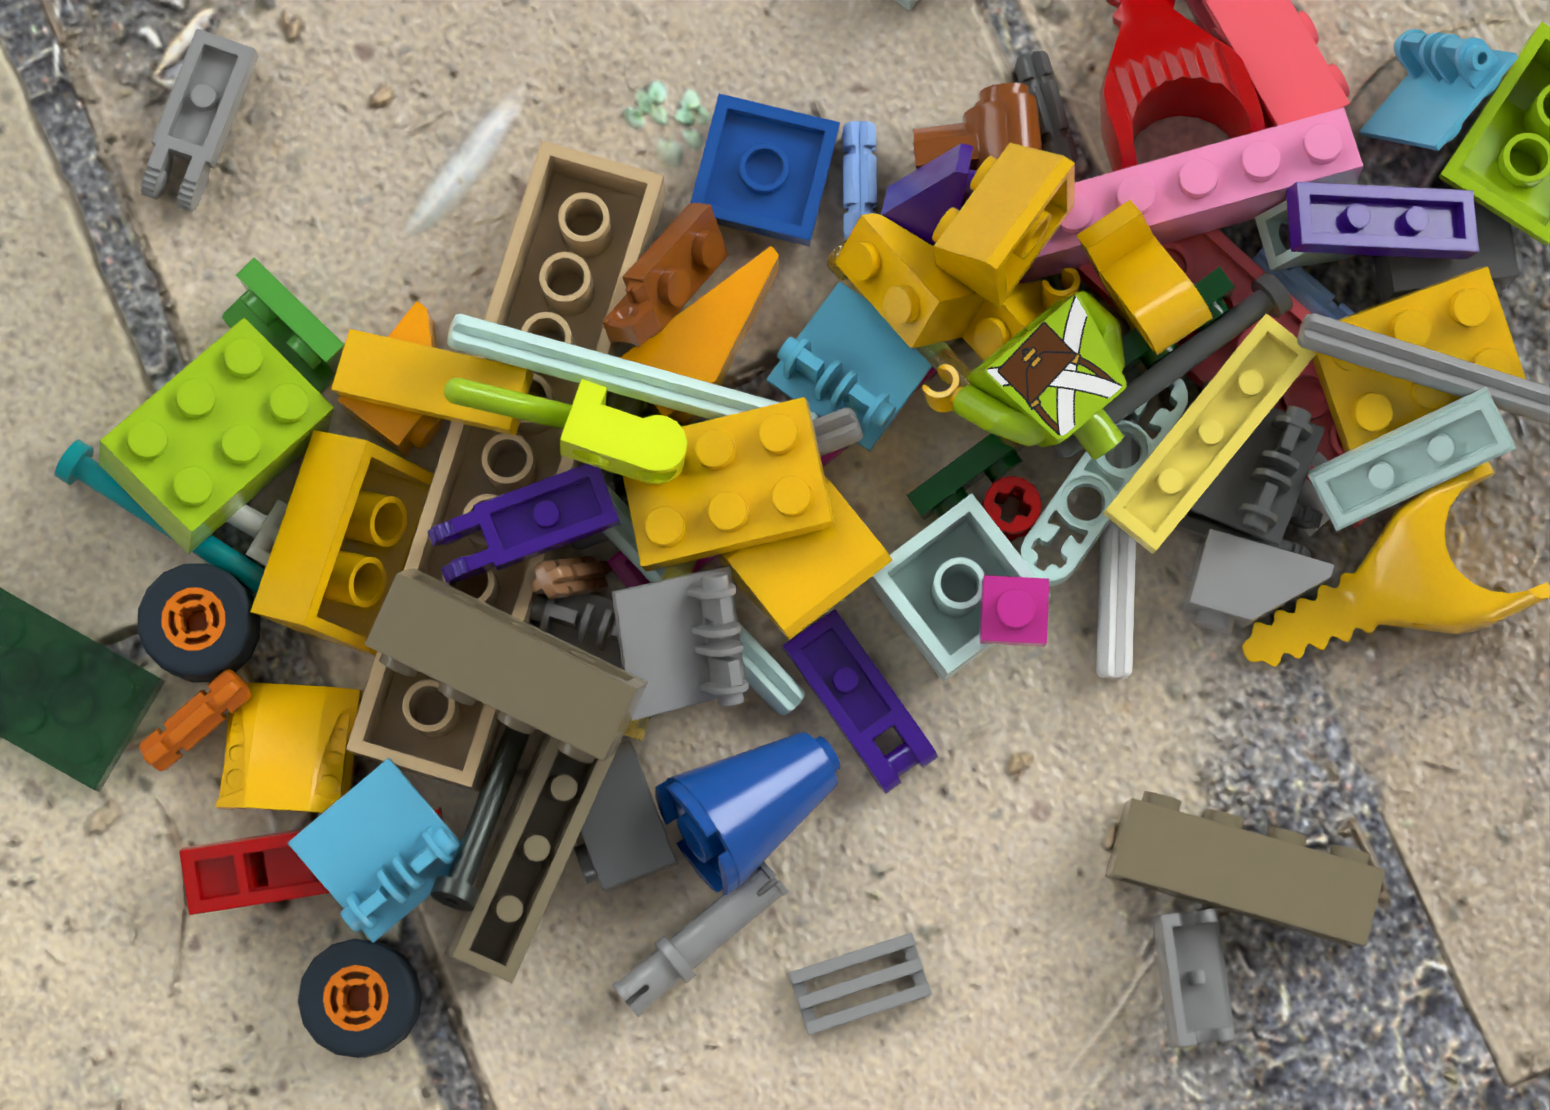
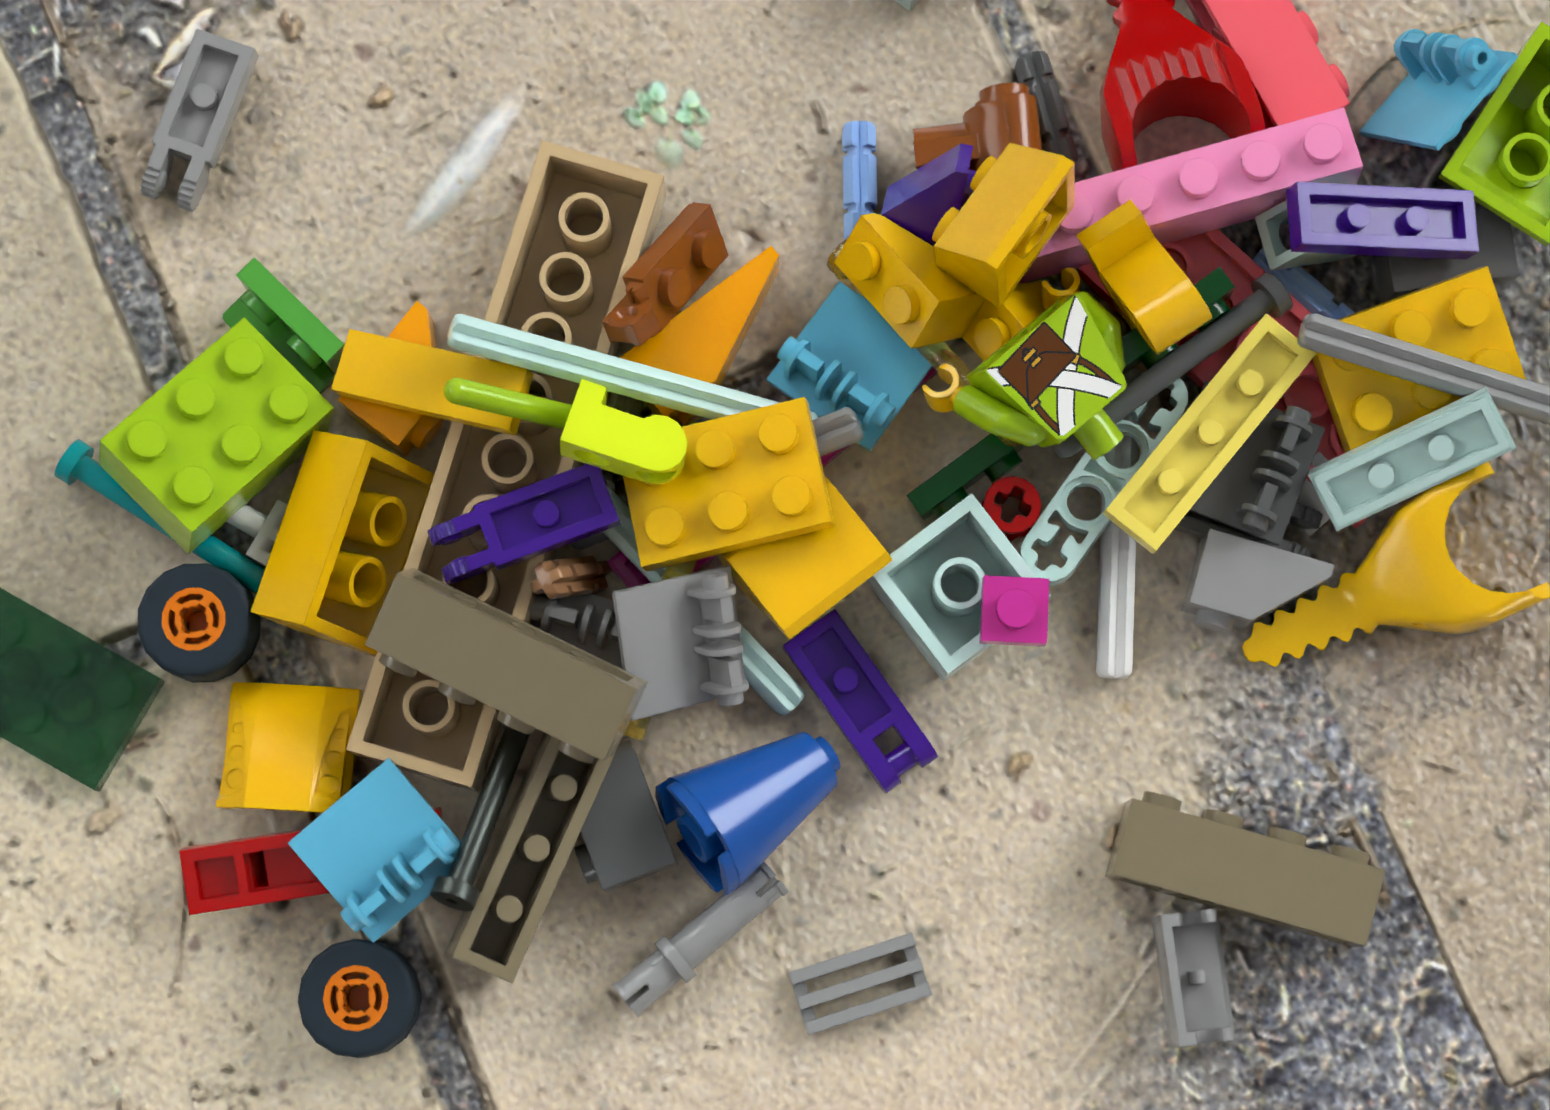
orange axle [139,669,251,772] -> none
blue plate [690,93,840,247] -> none

